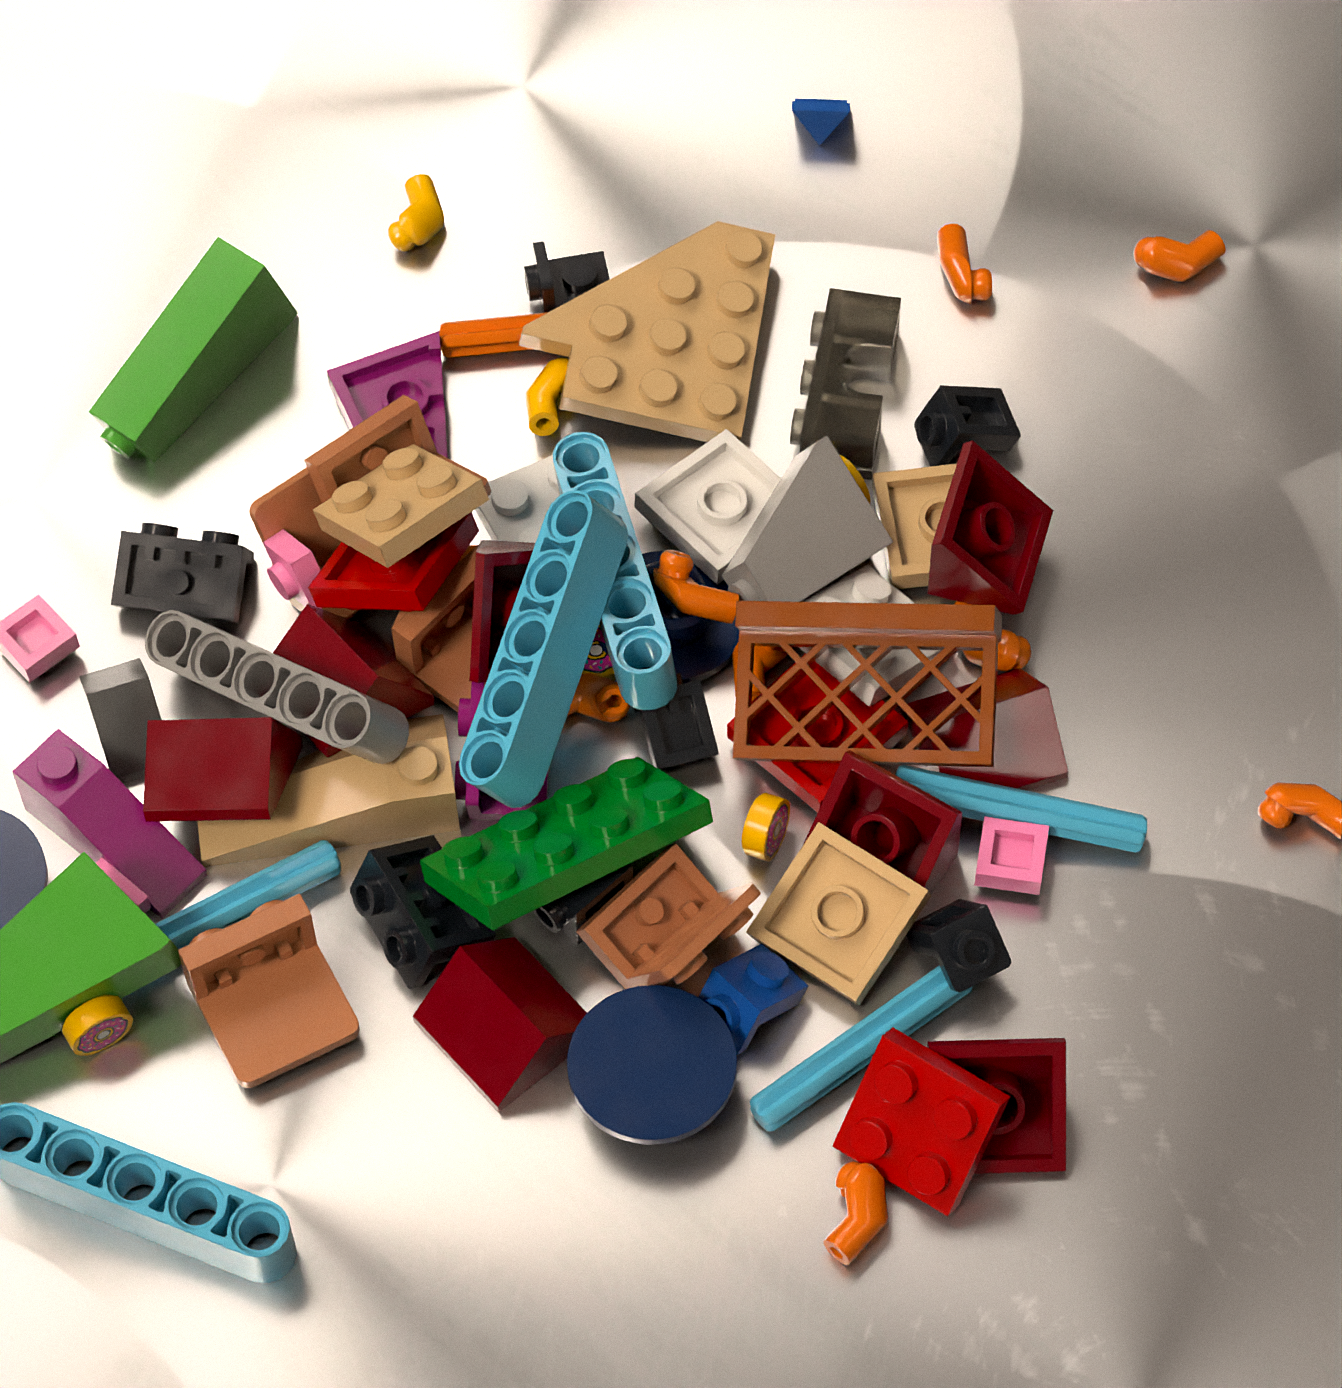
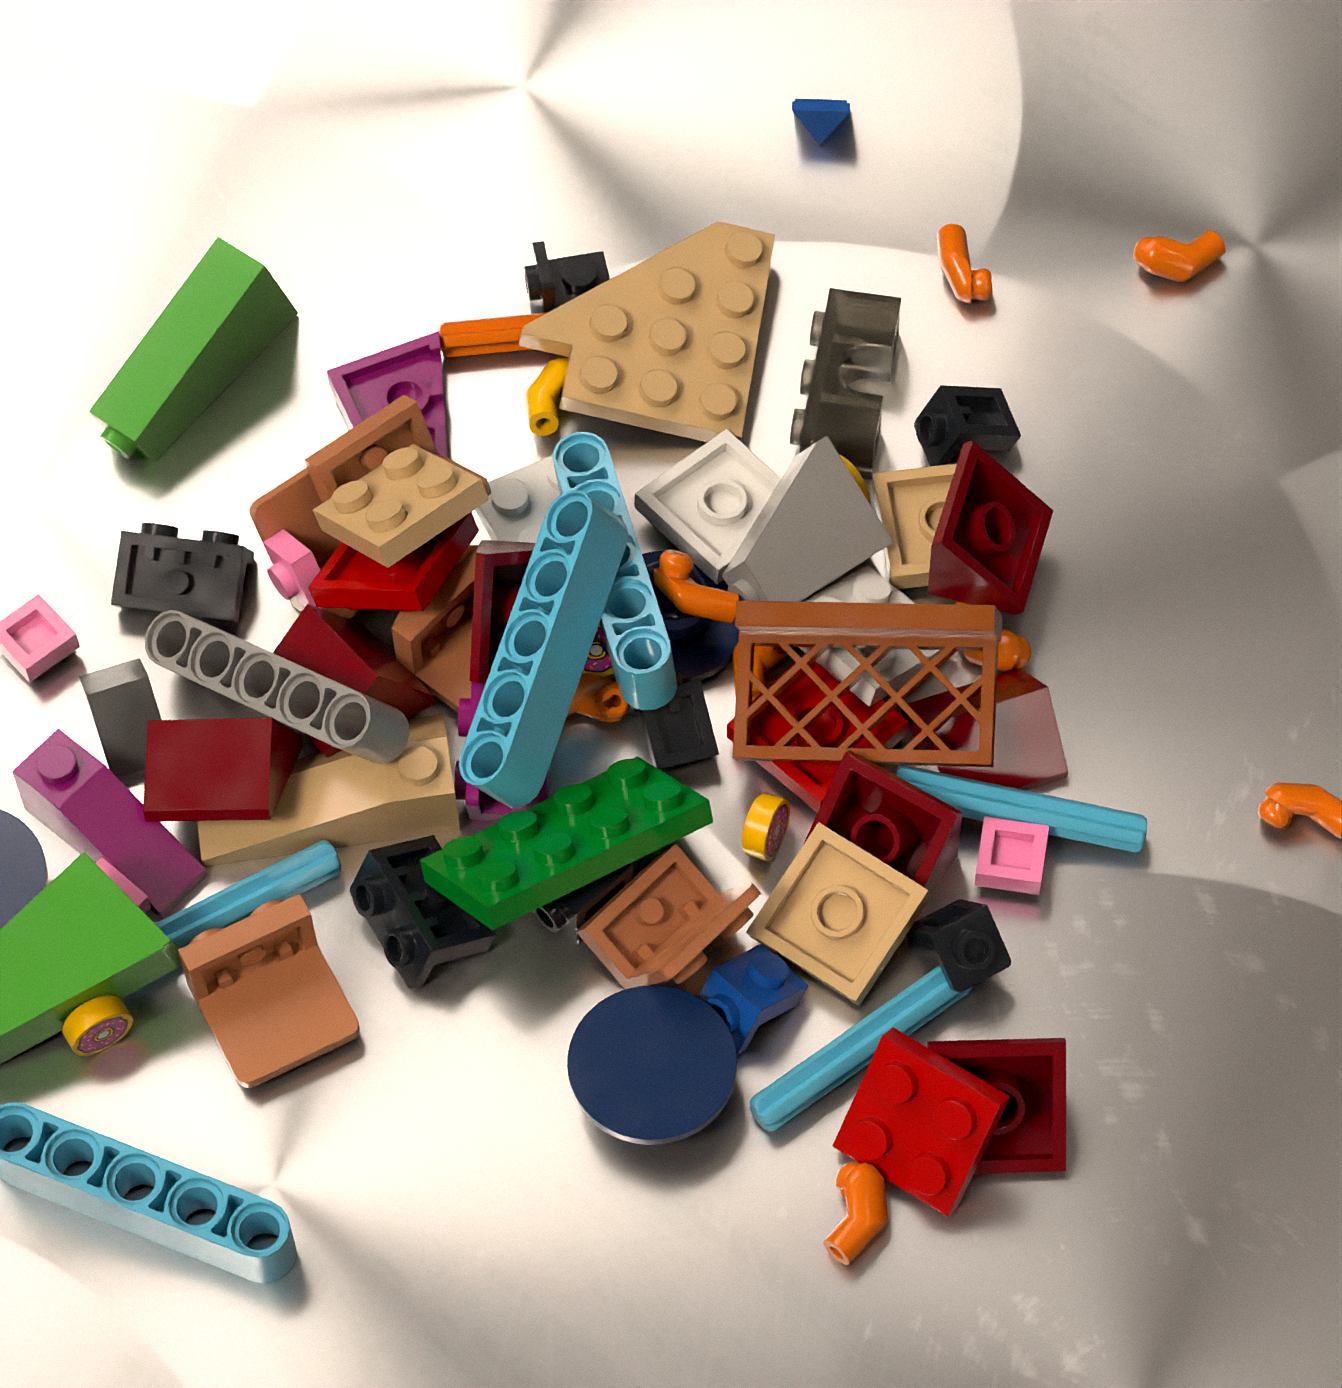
yellow arm [388,174,444,252] -> none
dark red slope [413,937,587,1113] -> none

